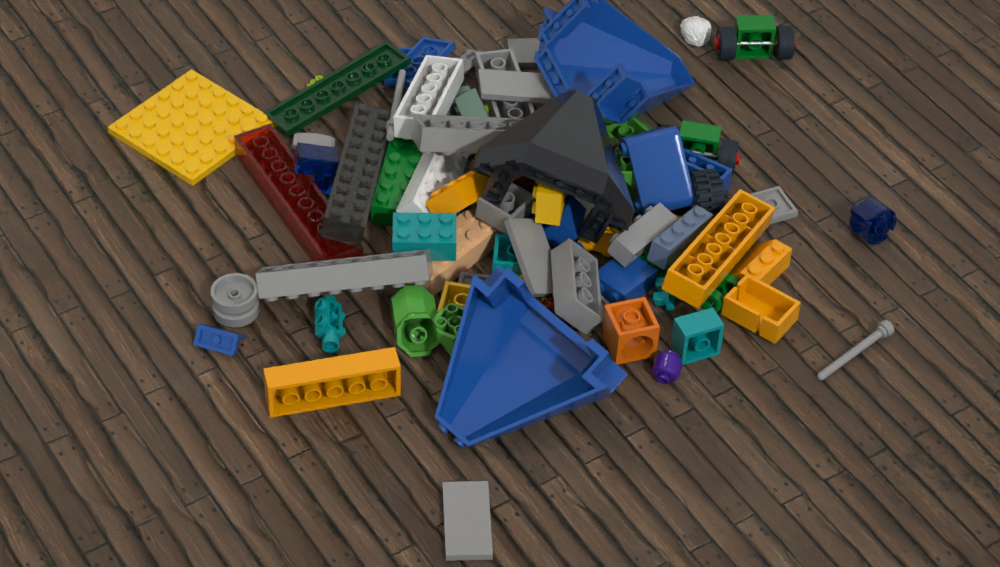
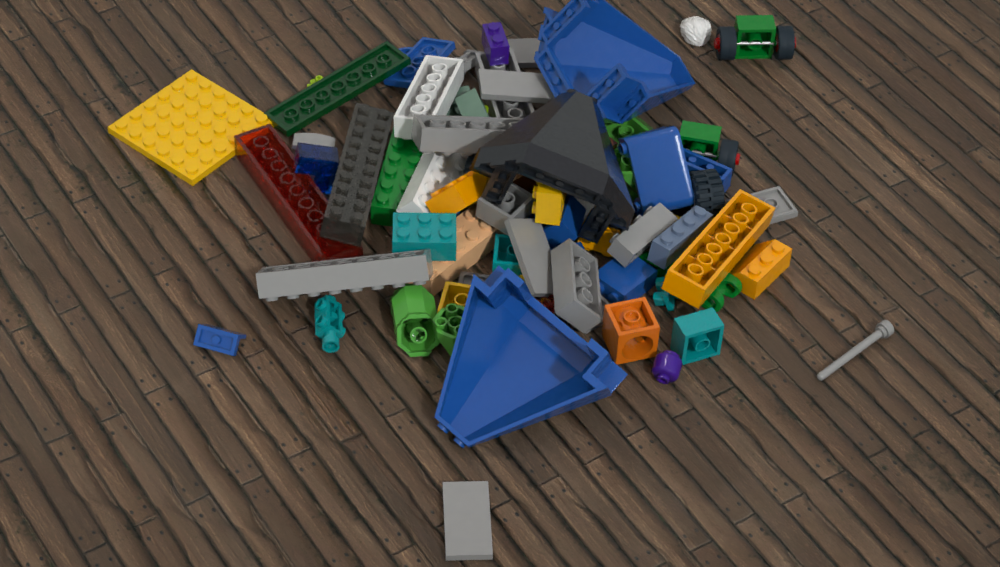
light grey wheel [211,273,260,328] -> none
light orange brick [263,347,401,418] -> none
light grey bar [386,69,406,141] -> none
light orange piece [721,274,801,344] -> none
clear blue brick [849,196,897,245] -> none
none -> dark purple brick [481,22,510,66]

